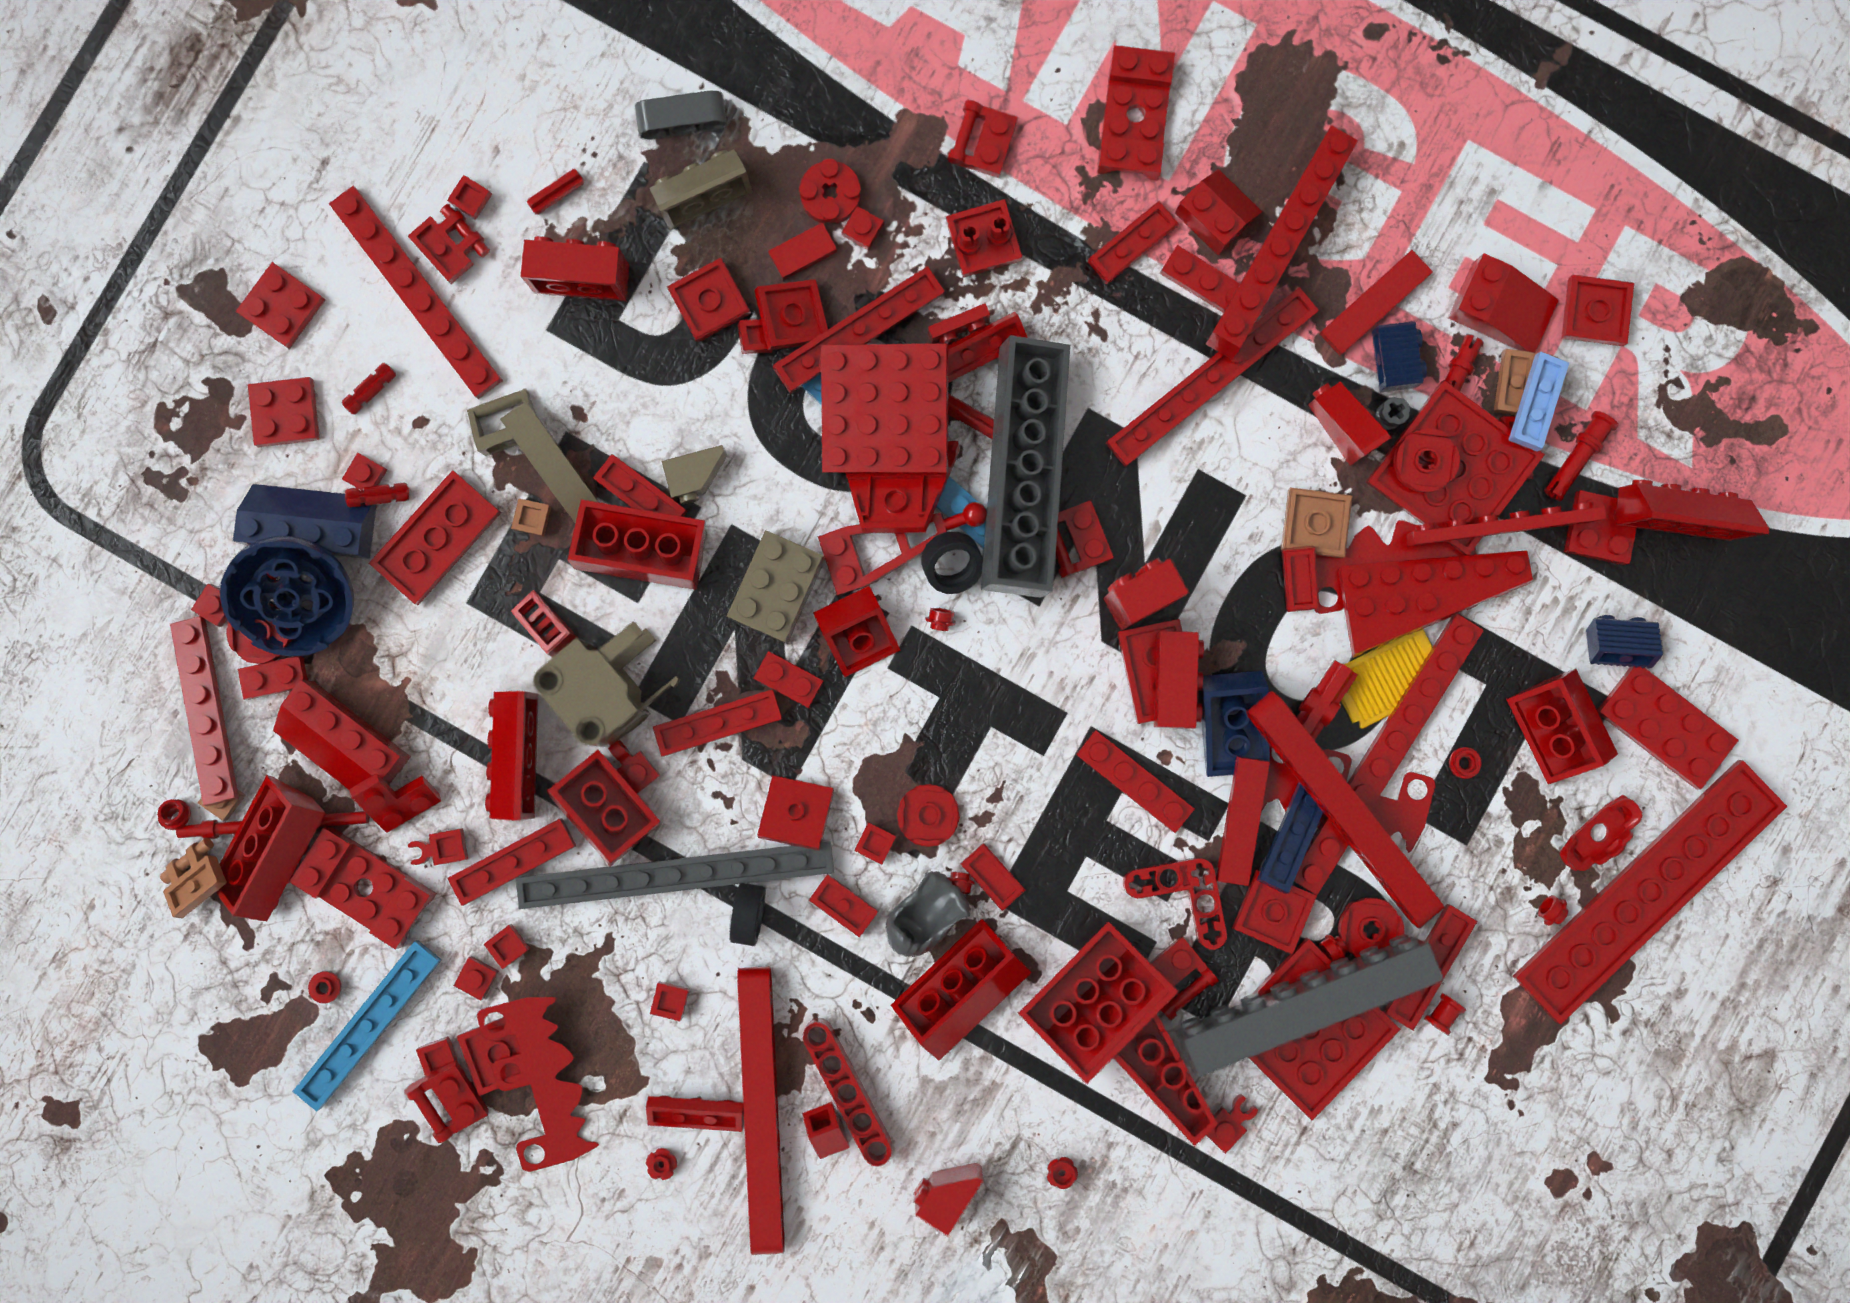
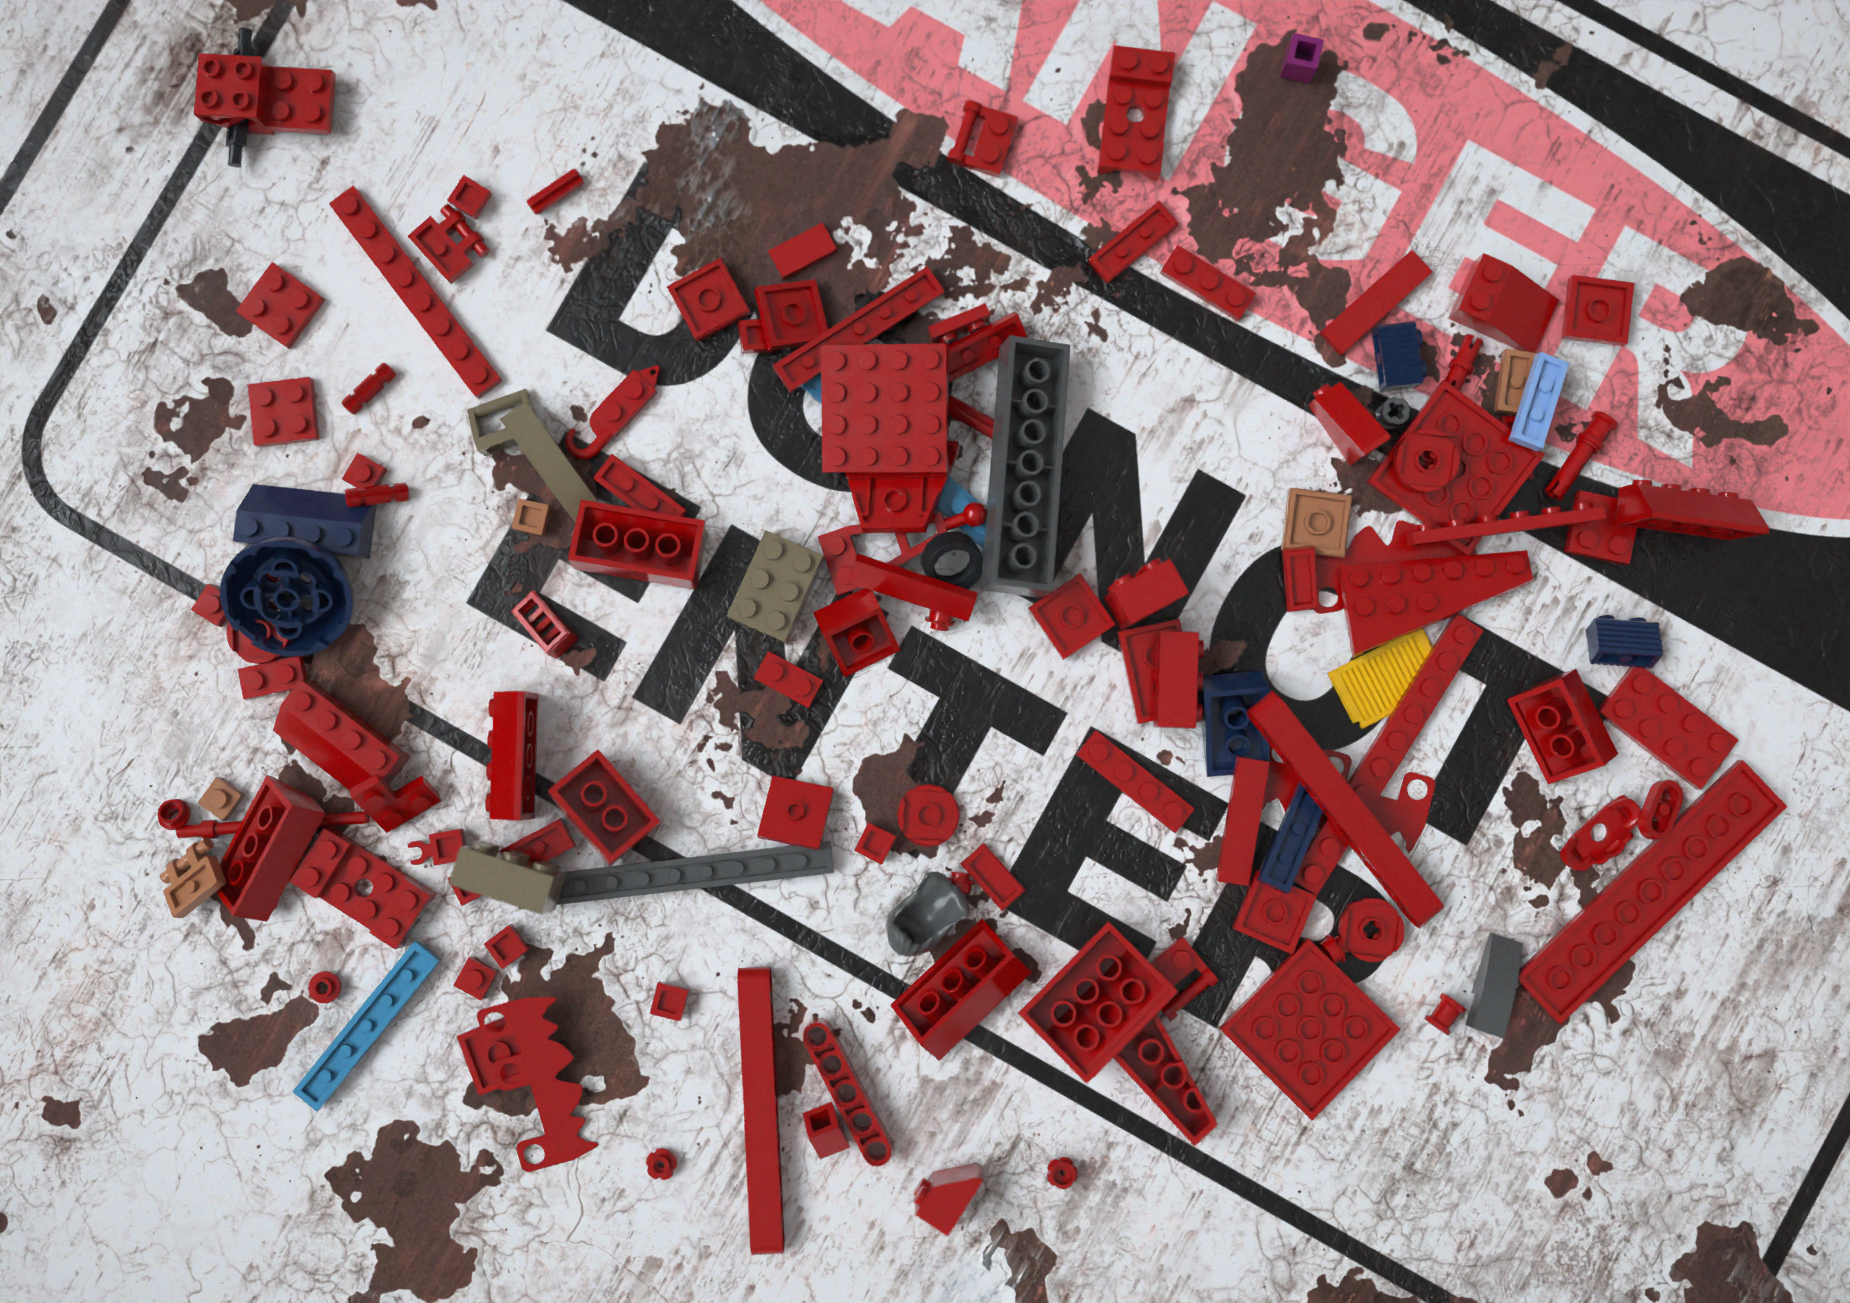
plate [170,616,239,806] -> none
red plate [369,470,502,605] -> none
red plate [404,1060,489,1143] -> none
red plate [416,1036,459,1076] -> none
red brick [520,236,630,301] -> none
dark tan piece [533,621,680,747] -> none
red plate [608,740,660,794] -> none
dark grey beam [635,90,727,140] -> none
red plate [646,1095,744,1132] -> none
dark tan slope [650,149,753,230] -> none
red plate [653,689,783,757] -> none
dark tan slope [661,445,727,504] -> none
black tyre [729,883,766,946] -> none
red plate [799,158,861,224] -> none
red plate [809,874,878,938] -> none
red plate [842,206,884,251] -> none
red plate [945,199,1022,278] -> none
red plate [1055,500,1114,579] -> none
red plate [1106,287,1319,467] -> none
red beam [1123,858,1227,950] -> none
red slope [1175,169,1262,256] -> none
dark grey brick [1175,934,1444,1077] -> none
red brick [1206,125,1358,360] -> none
red plate [1206,1094,1258,1154] -> none
red piece [1296,660,1358,741] -> none
red plate [1383,904,1478,1031] -> none
red plate [1449,747,1482,779] -> none
red plate [1538,895,1568,926] -> none
none -> red piece [194,27,336,168]
none -> dark tan brick [448,840,567,915]
none -> red plate [565,365,660,460]
none -> red tile [849,553,978,622]
none -> red plate [1028,573,1116,660]
none -> magenta brick [1280,33,1324,84]
none -> dark grey slope [1465,933,1522,1039]
none -> red plate [1638,780,1683,840]

